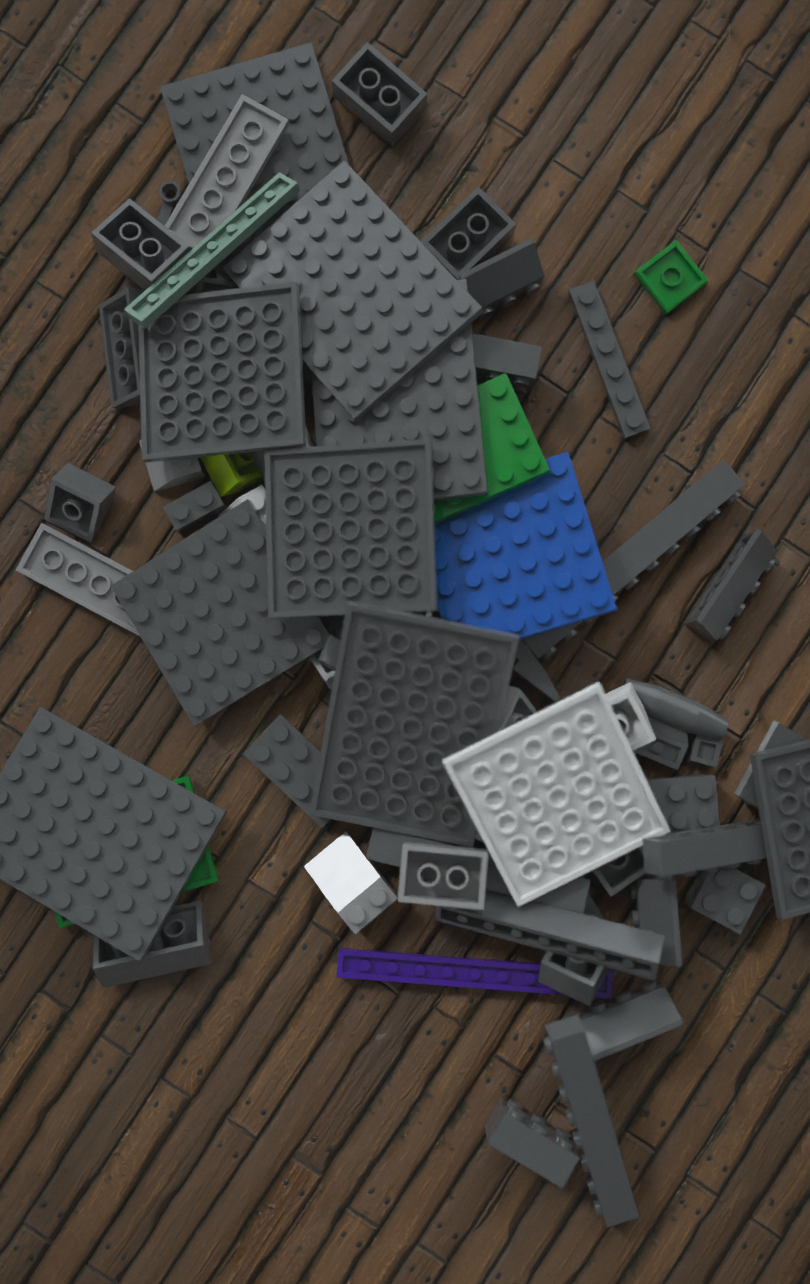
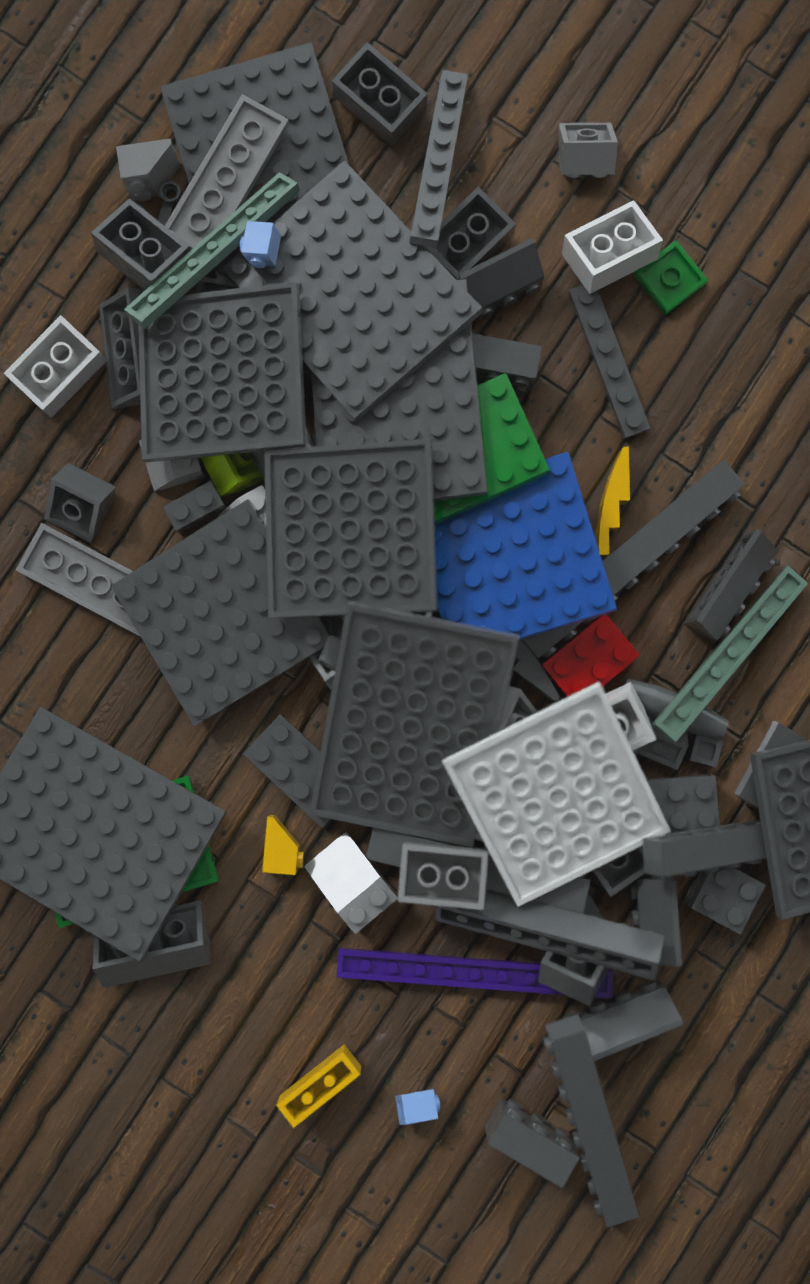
none -> white brick [4,315,107,418]
none -> light grey slope [116,139,180,201]
none -> light blue brick [240,221,281,268]
none -> yellow slope [262,815,304,875]
none -> yellow brick [276,1044,361,1128]
none -> light blue brick [395,1089,440,1125]
none -> dark grey plate [410,69,468,248]
none -> red brick [541,614,640,699]
none -> light grey slope [558,123,618,178]
none -> white brick [562,200,663,294]
none -> yellow slope [595,447,630,558]
none -> sand green plate [651,565,808,743]

